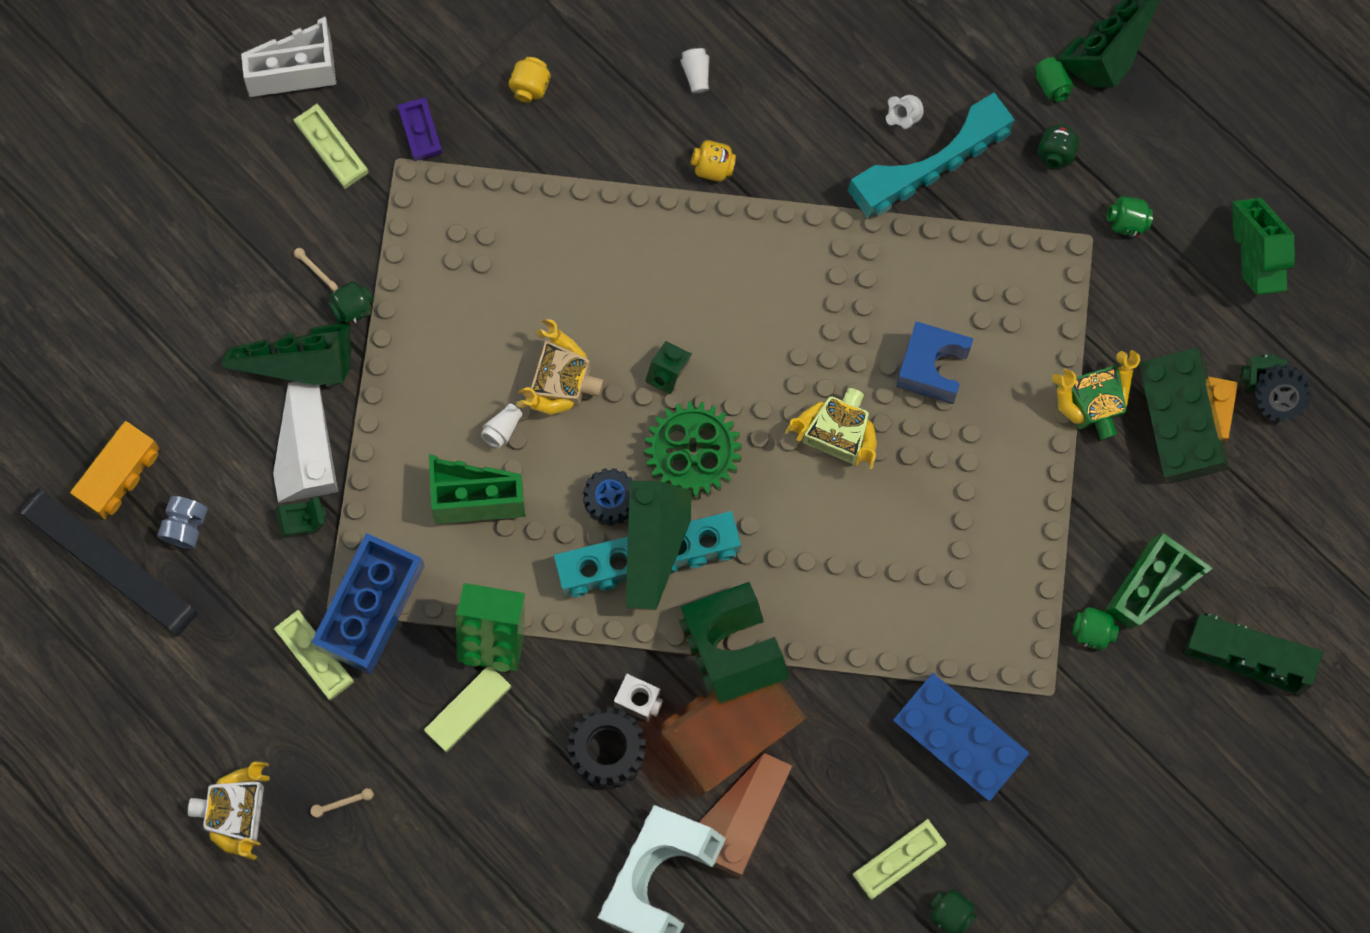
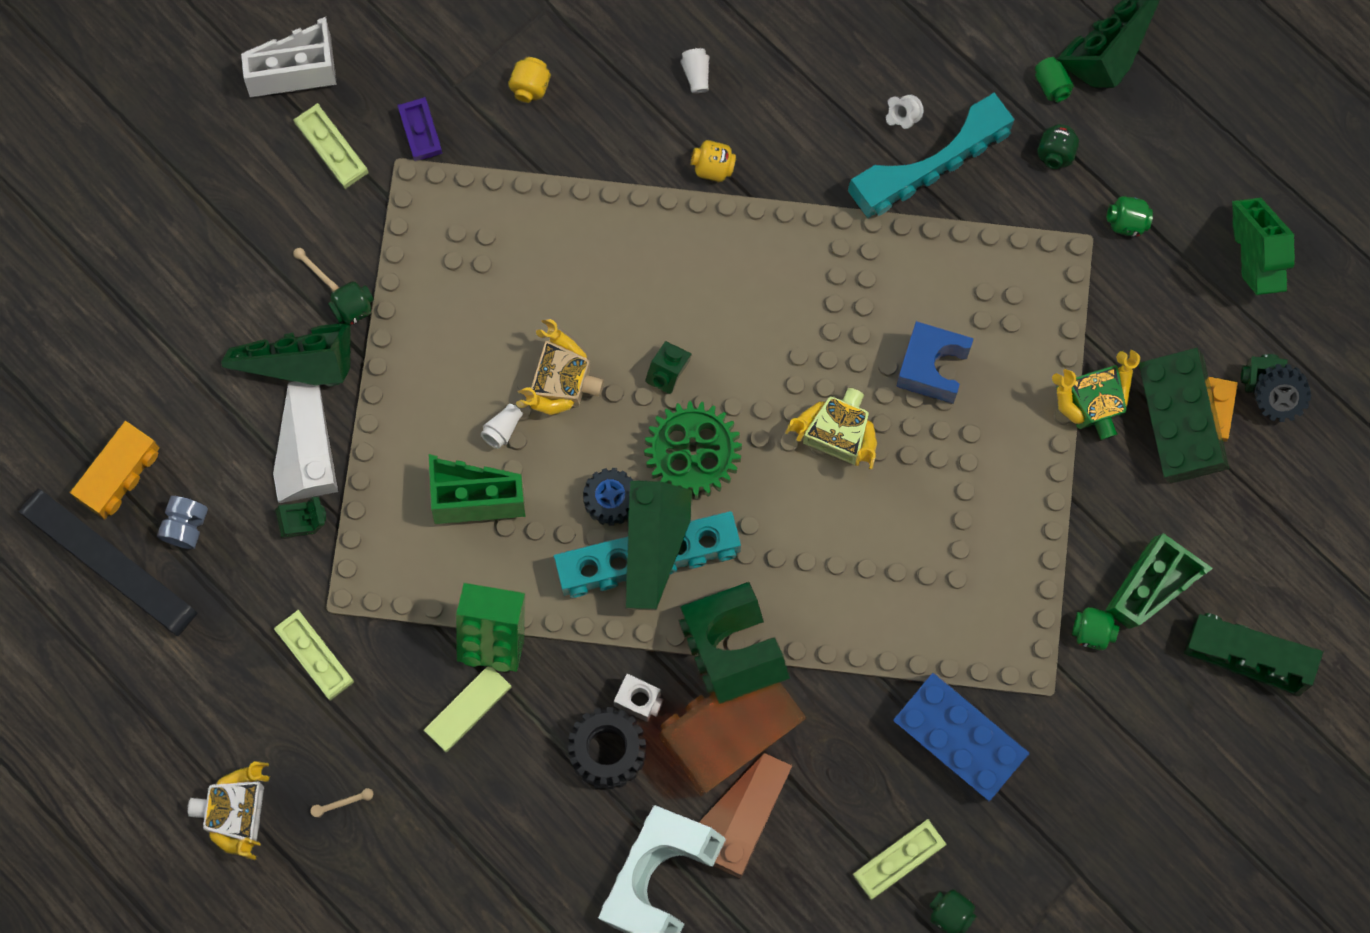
blue brick [311,533,425,675] -> none

